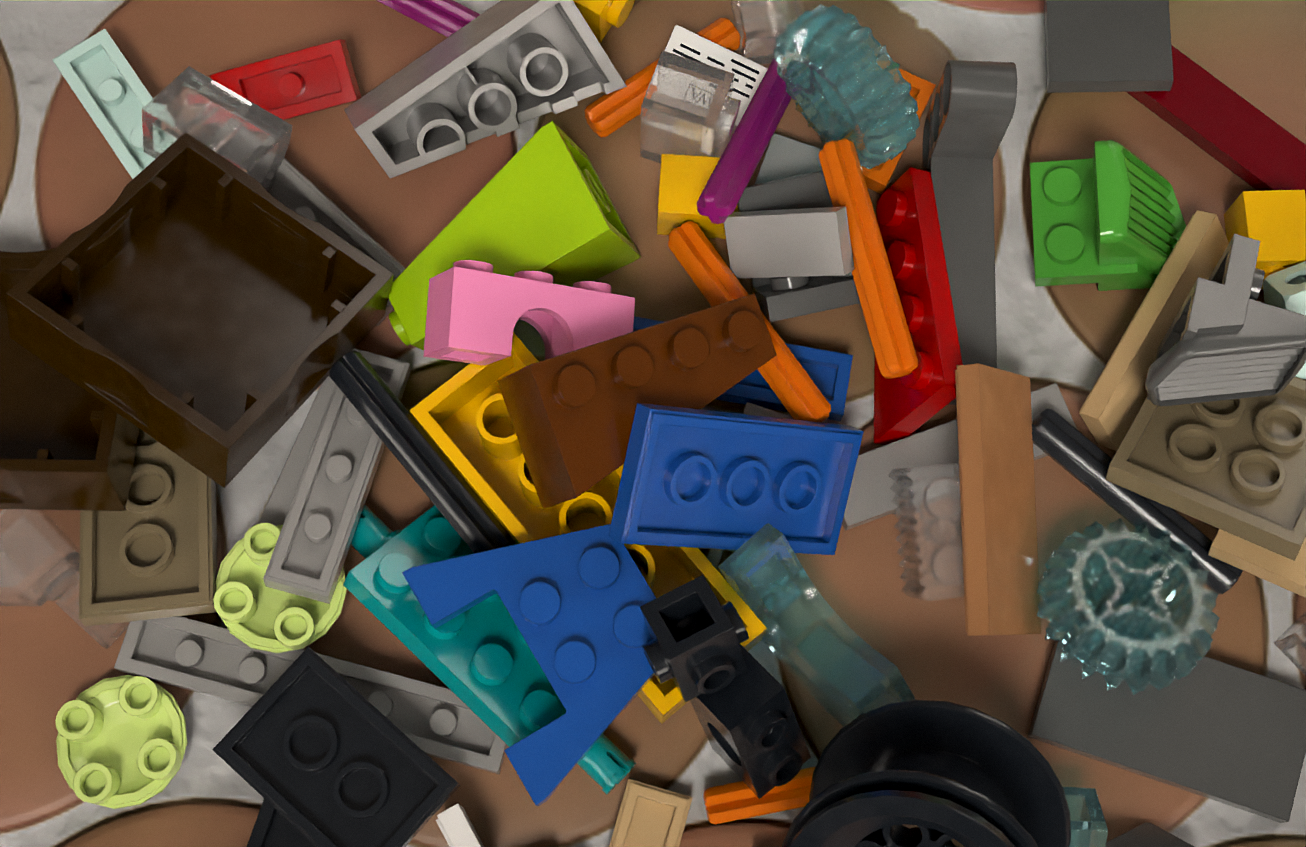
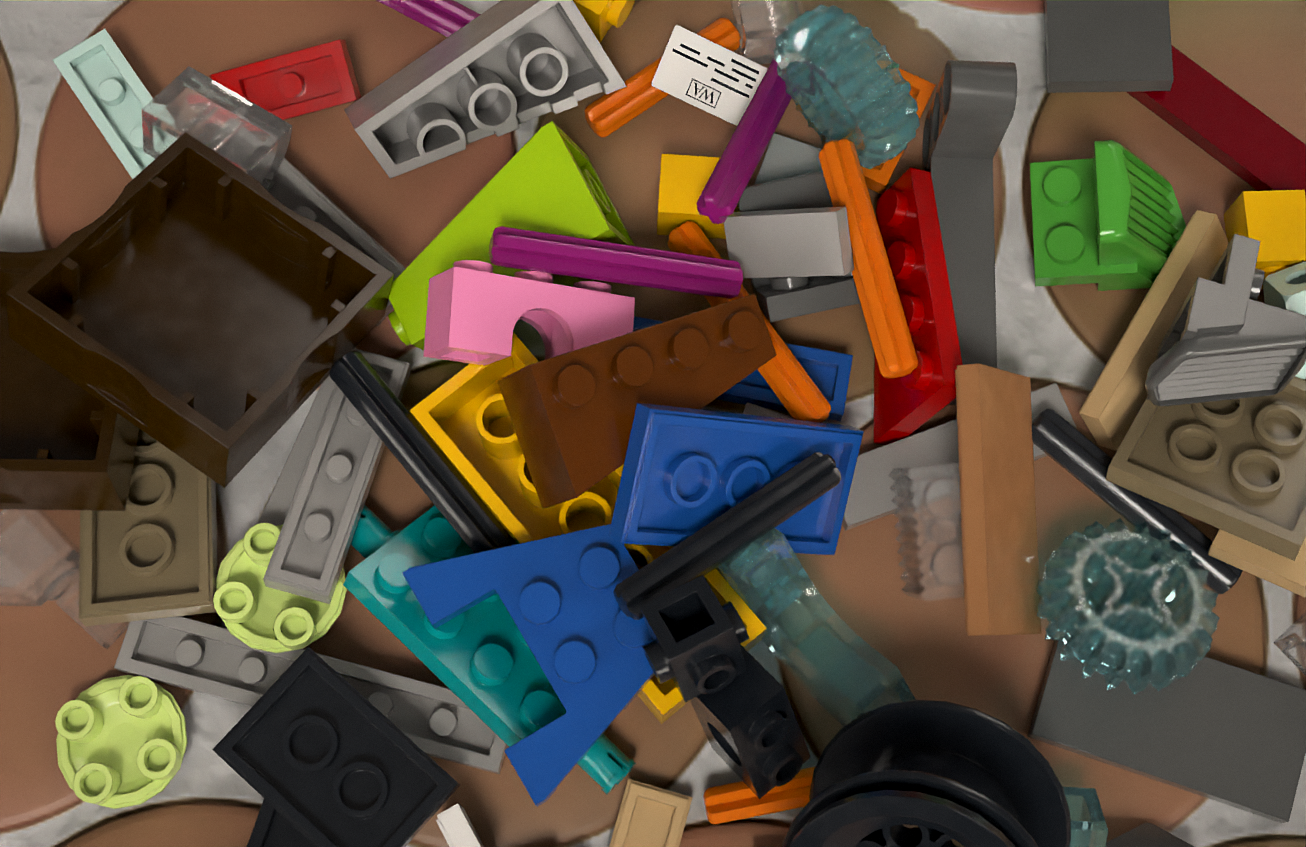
clear brick [640,50,741,163] -> none
none -> magenta axle [489,226,743,299]
none -> black axle [613,452,841,620]

